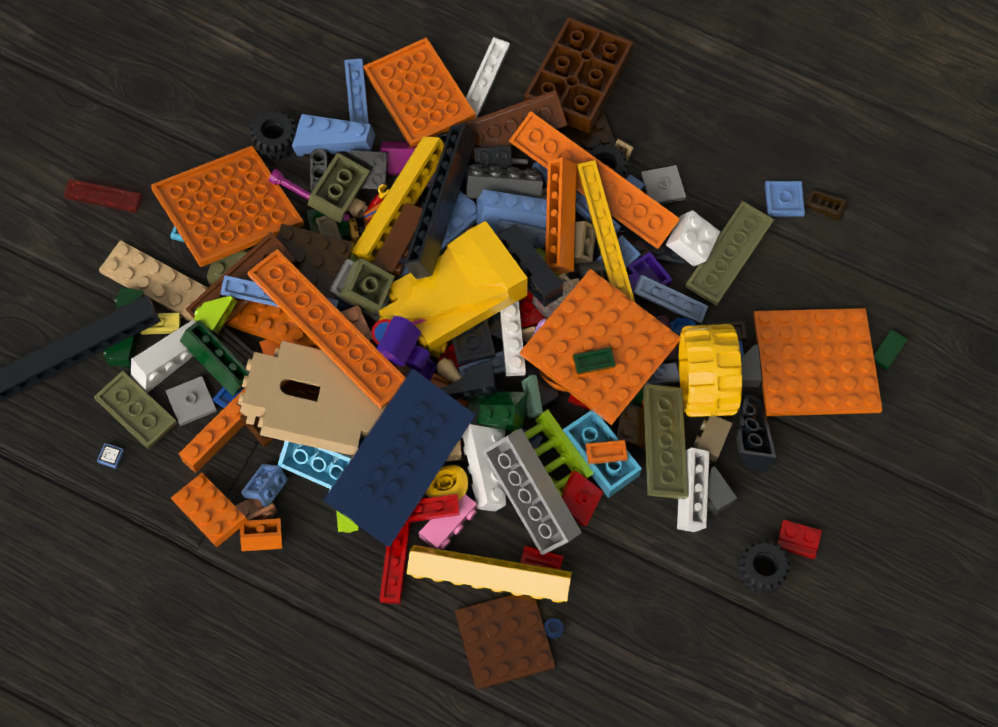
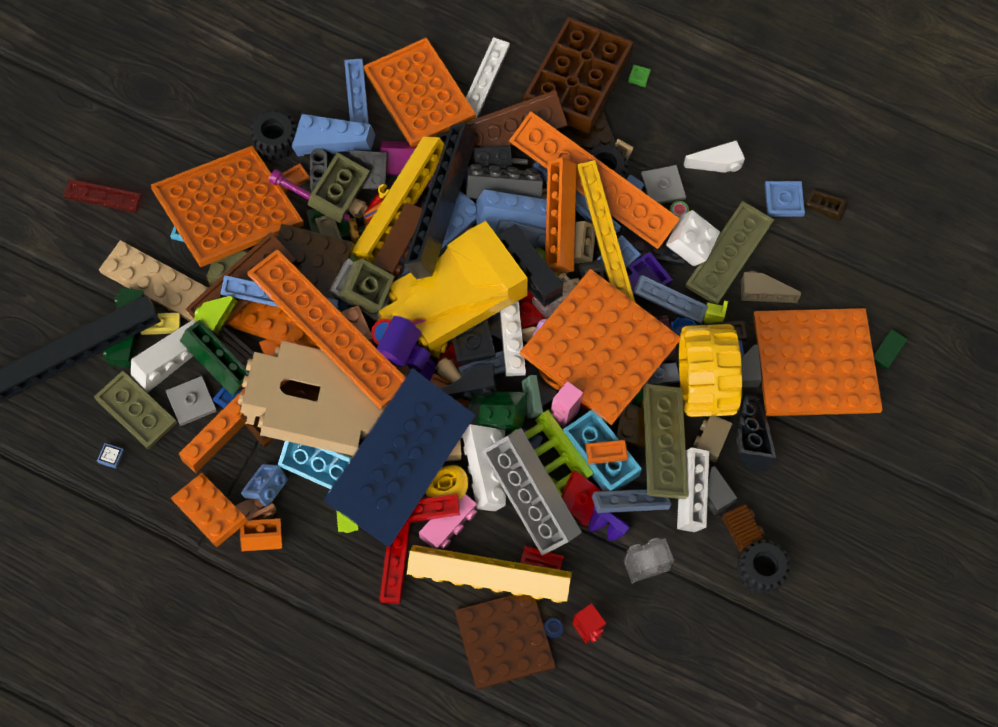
dark green tile [572,347,615,375] -> none
red plate [776,520,822,559] -> none
none -> orange tile [279,163,310,194]
none -> bright pink brick [551,381,583,429]
none -> red piece [572,603,606,644]
none -> dark purple tile [589,507,632,541]
none -> sand blue plate [592,490,671,513]
none -> clear brick [624,538,674,583]
none -> bright green tile [628,65,651,87]
none -> tile [670,201,689,218]
none -> white slope [684,141,745,172]
none -> neon yellow panel [703,300,728,323]
none -> reddish brown brick [722,504,764,553]
none -> dark tan slope [741,271,801,303]

